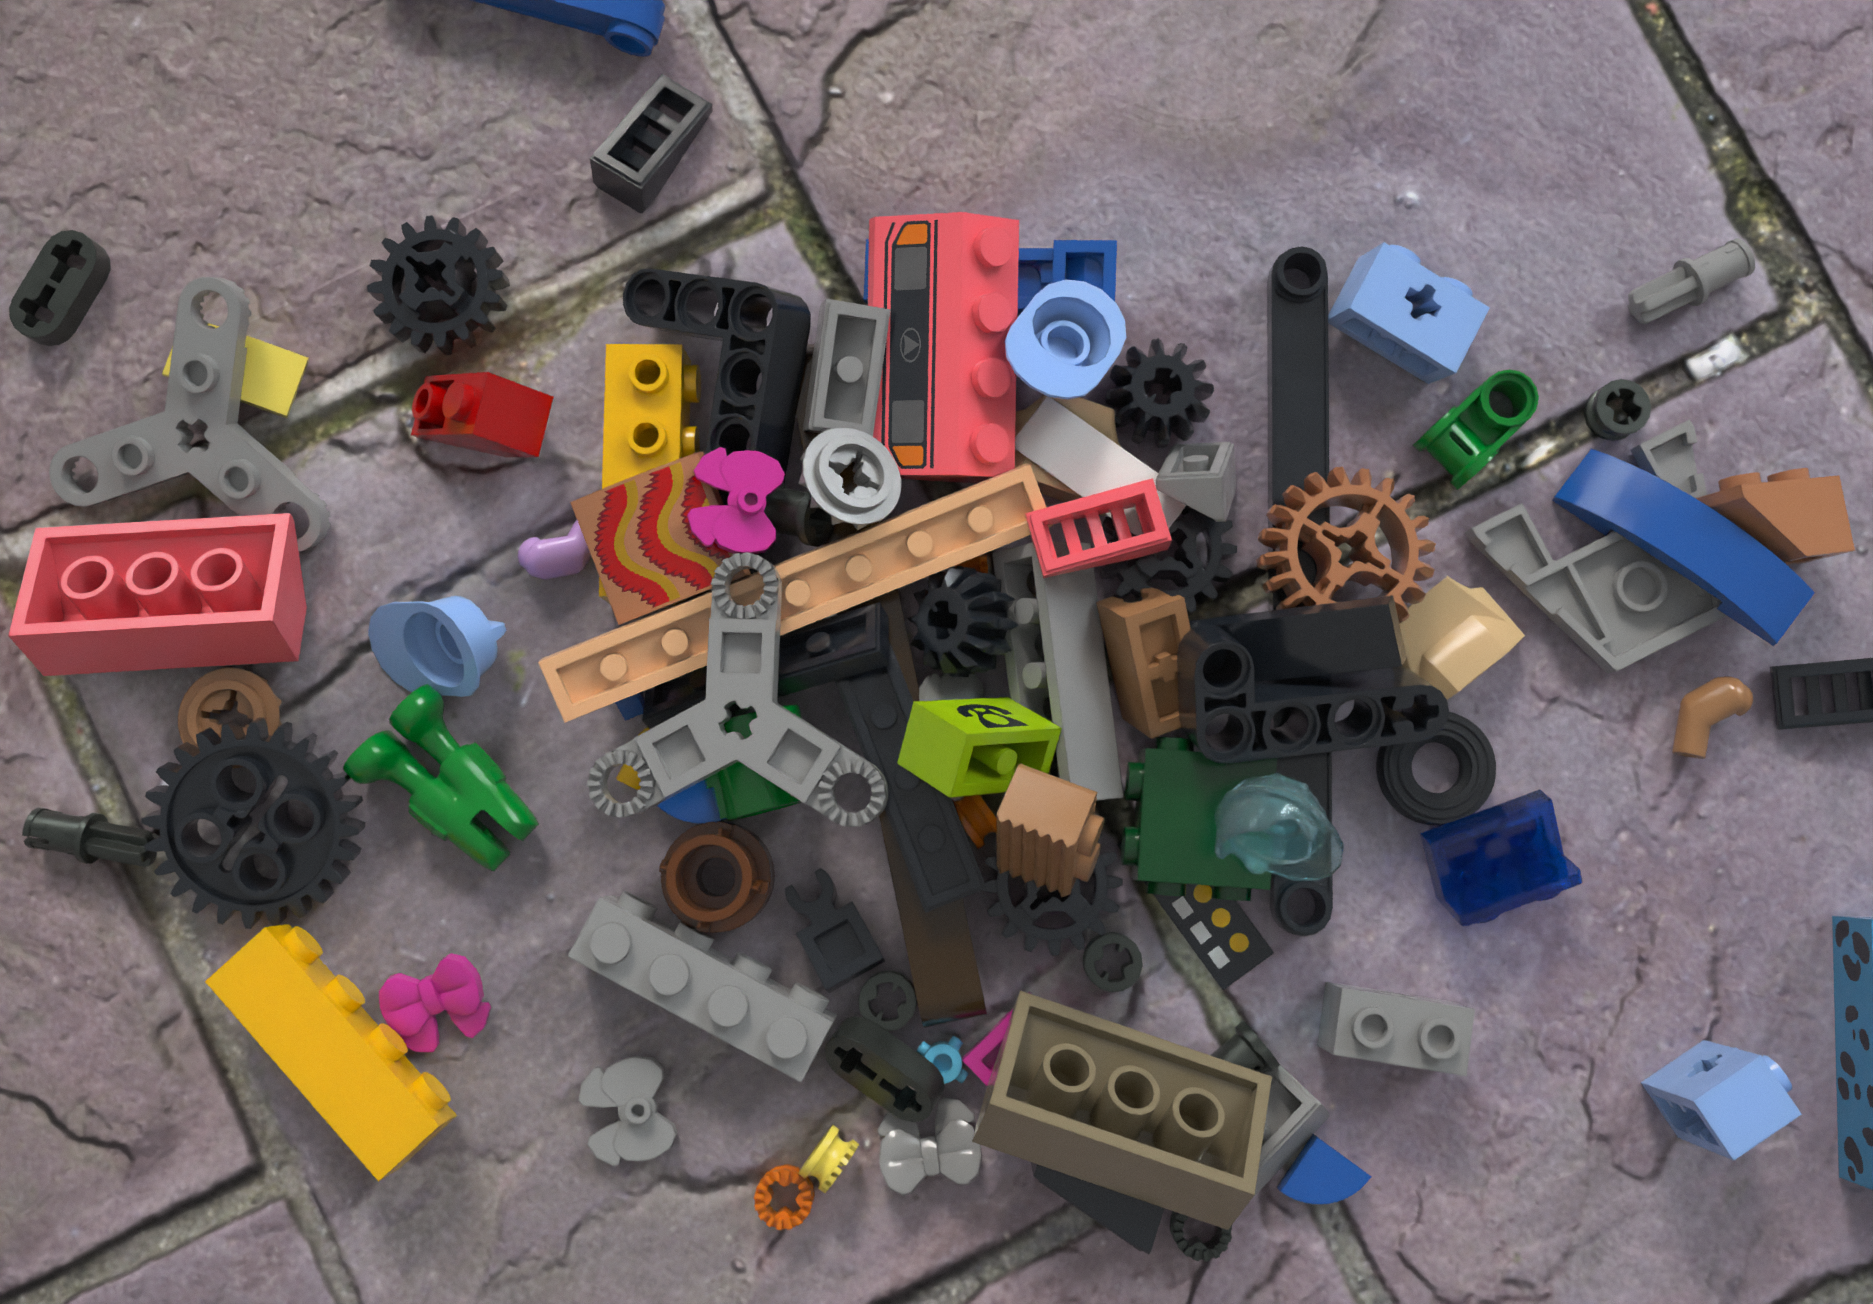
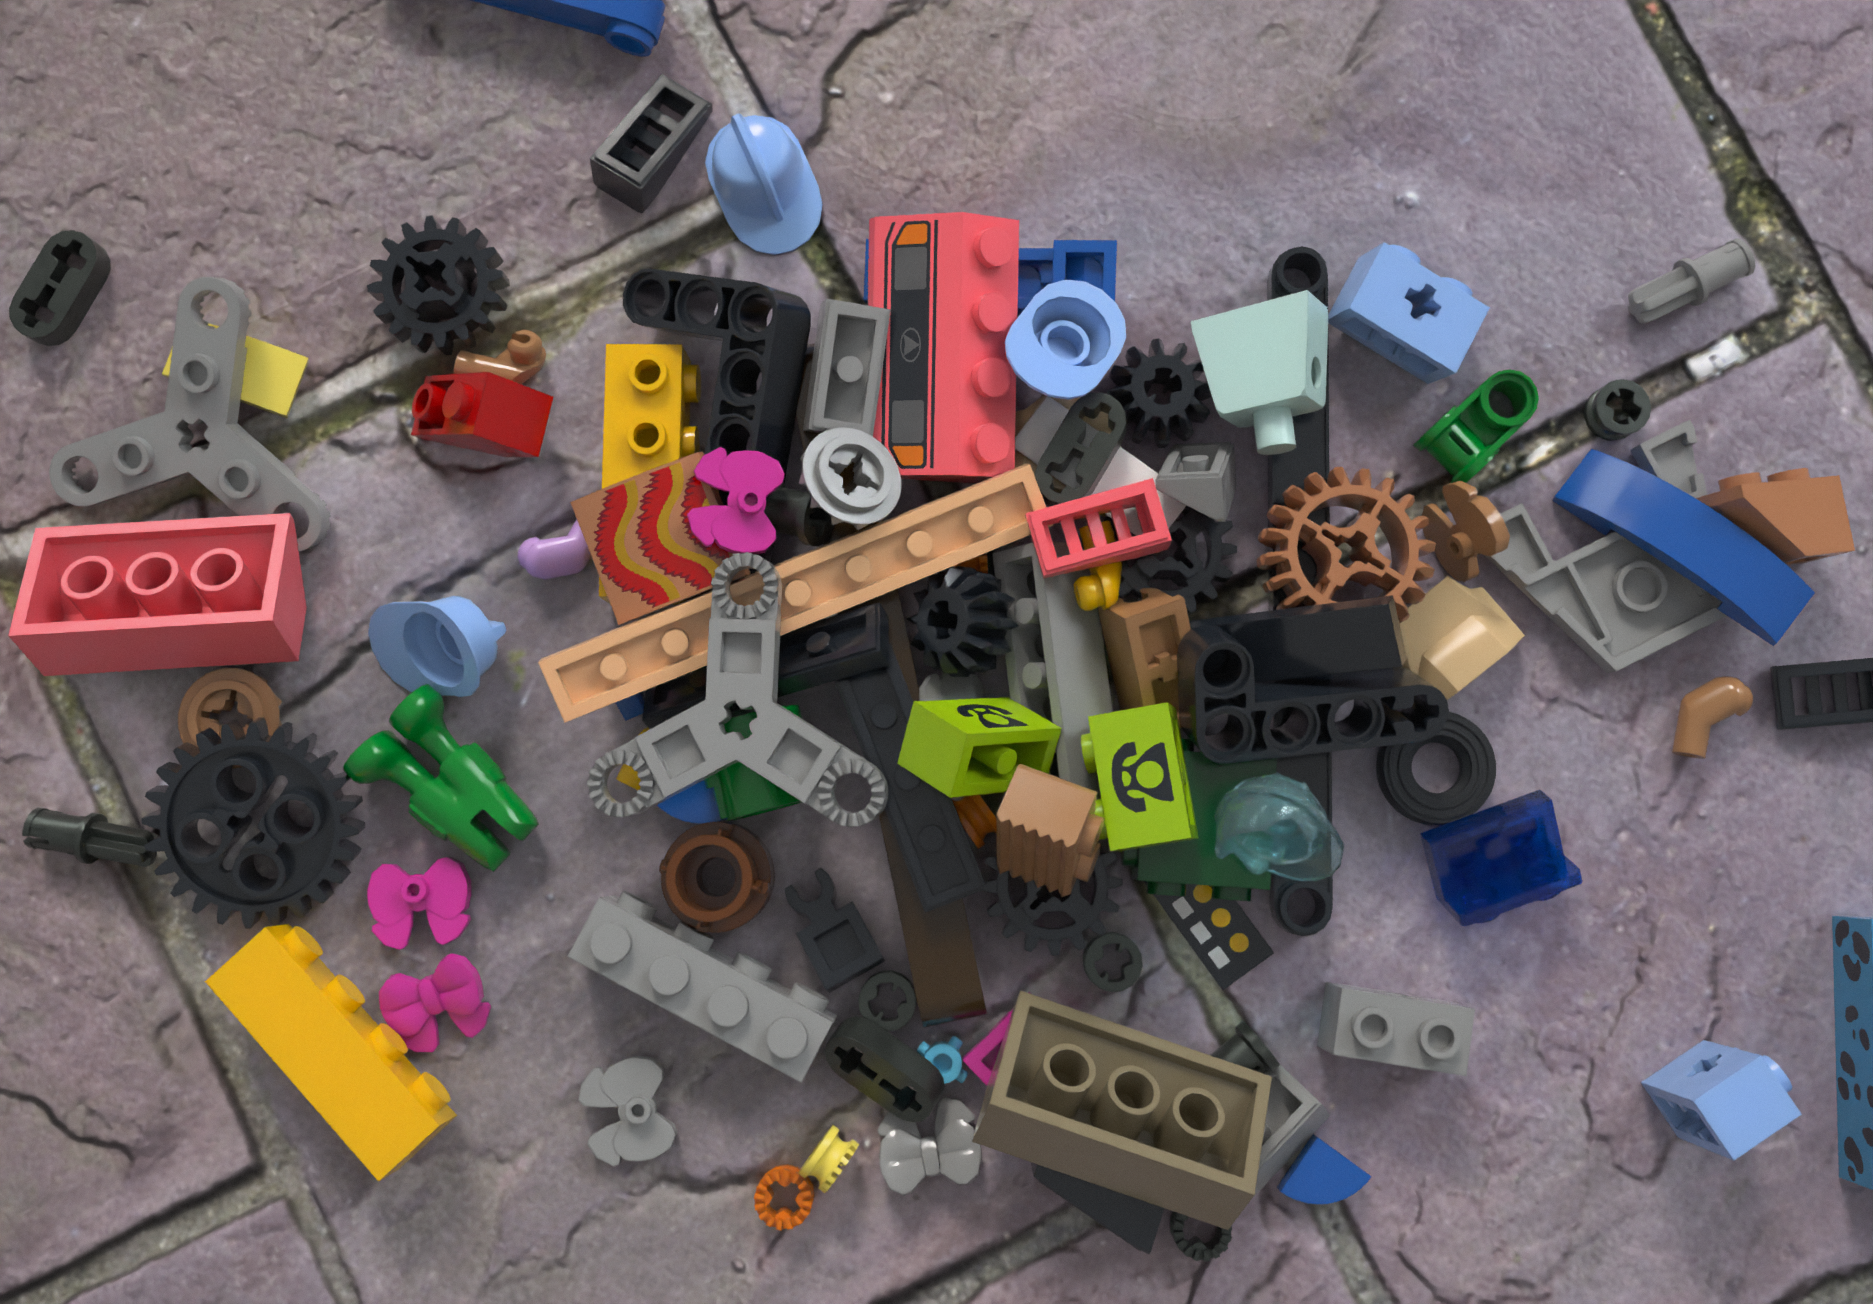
none -> dark pink piece [367,857,472,950]
none -> medium nougat arm [454,330,546,384]
none -> light blue piece [705,113,823,255]
none -> pearl dark grey beam [1035,392,1126,507]
none -> yellow arm [1073,521,1122,611]
none -> lime brick [1081,702,1199,851]
none -> light aqua torso [1191,290,1329,455]
none -> medium nougat piece [1422,481,1510,582]

